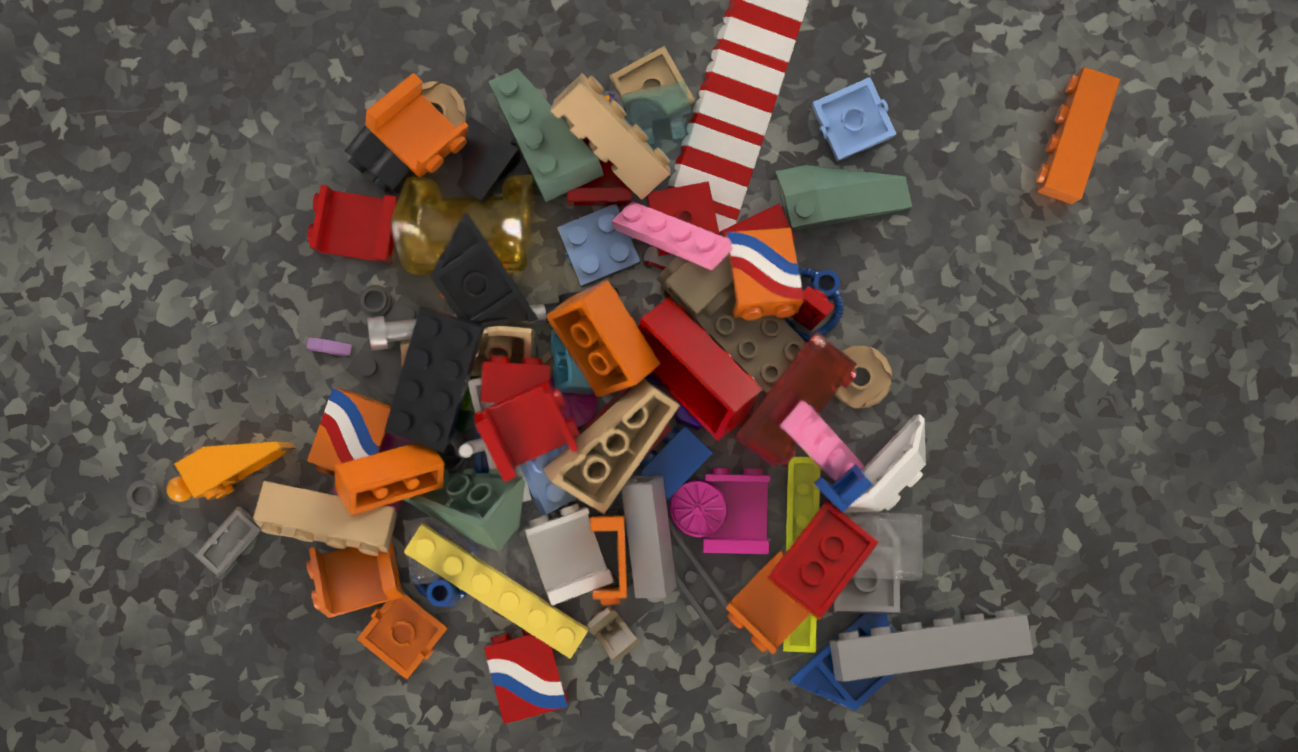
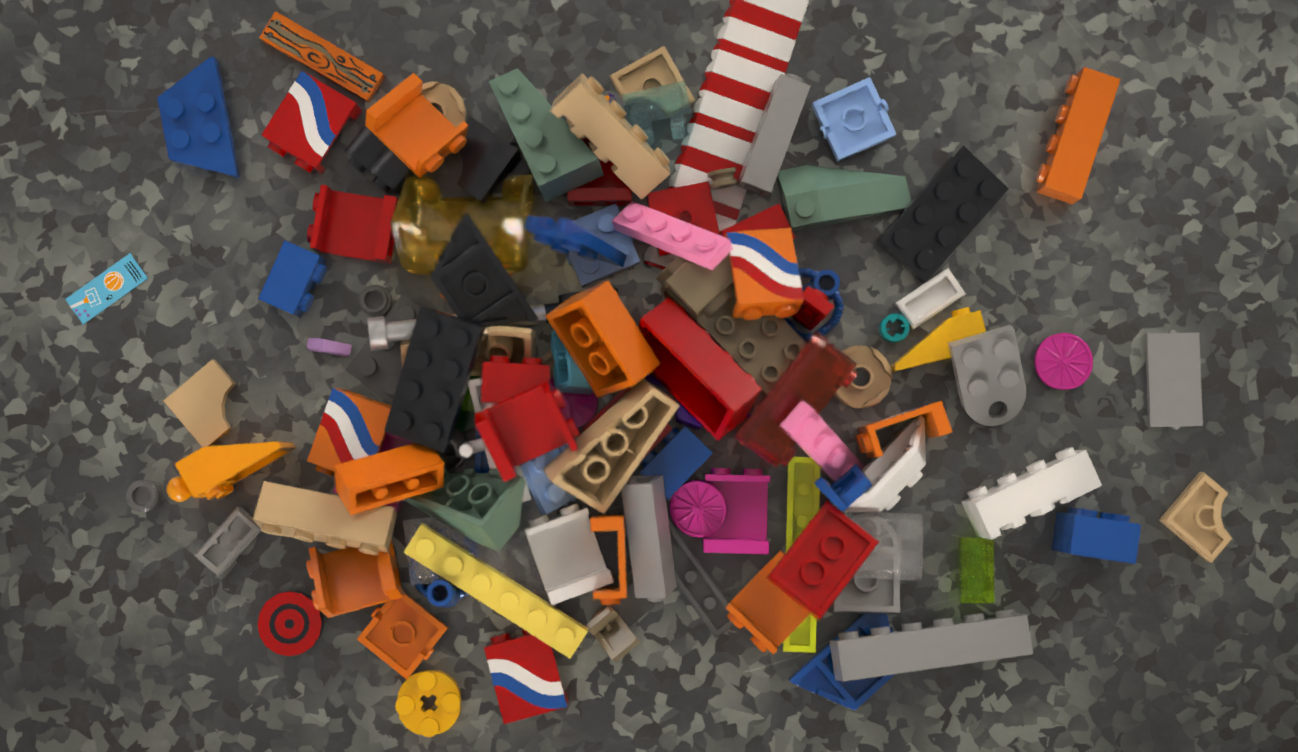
none -> medium azure sticker [65,253,148,325]
none -> blue wing [157,57,240,178]
none -> tan tile [163,359,236,447]
none -> red tile [257,591,323,656]
none -> blue brick [258,240,327,318]
none -> orange tile [259,11,385,103]
none -> panel [261,70,362,174]
none -> yellow plate [395,670,462,737]
none -> blue wing [523,216,627,267]
none -> dark tan bush [707,168,739,190]
none -> light grey brick [736,73,810,197]
none -> orange panel [855,401,952,458]
none -> black plate [877,145,1009,283]
none -> teal bush [879,313,910,343]
none -> yellow slope [890,307,986,372]
none -> white tile [894,268,966,330]
none -> light grey plate [948,325,1026,426]
none -> clear neon green plate [959,537,995,603]
none -> white wedge [961,447,1102,540]
none -> dark pink wheel [1034,333,1093,390]
none -> blue brick [1051,507,1141,564]
none -> light grey piece [1145,330,1203,430]
none -> tan tile [1159,472,1233,563]

